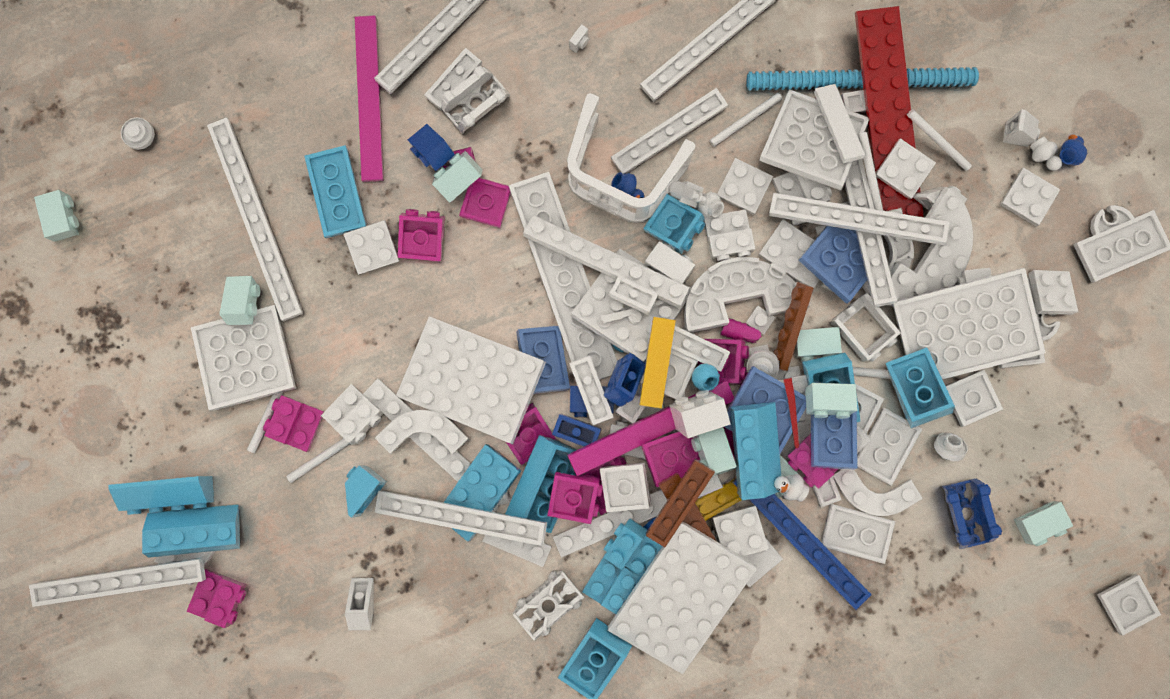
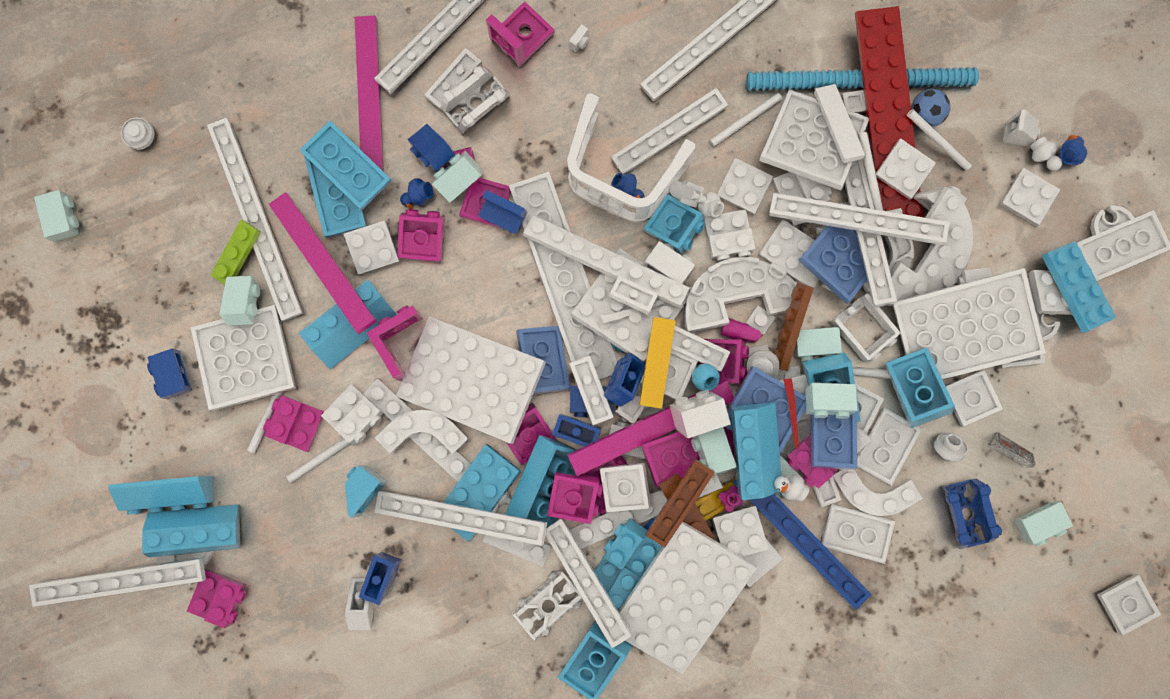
none -> blue brick [147,348,192,399]
none -> lime plate [210,220,261,285]
none -> dark pink tile [269,192,377,334]
none -> medium azure slope [299,280,397,370]
none -> medium azure plate [300,120,392,211]
none -> blue slope [359,552,402,605]
none -> dark pink bracket [367,305,423,381]
none -> blue animal [400,178,433,209]
none -> blue panel [479,190,528,234]
none -> dark pink bracket [486,1,555,67]
none -> white plate [545,519,632,648]
none -> dark pink plate [719,486,744,512]
none -> medium blue piece [911,89,951,127]
none -> clear slope [988,432,1036,468]
none -> medium azure plate [1042,241,1116,334]

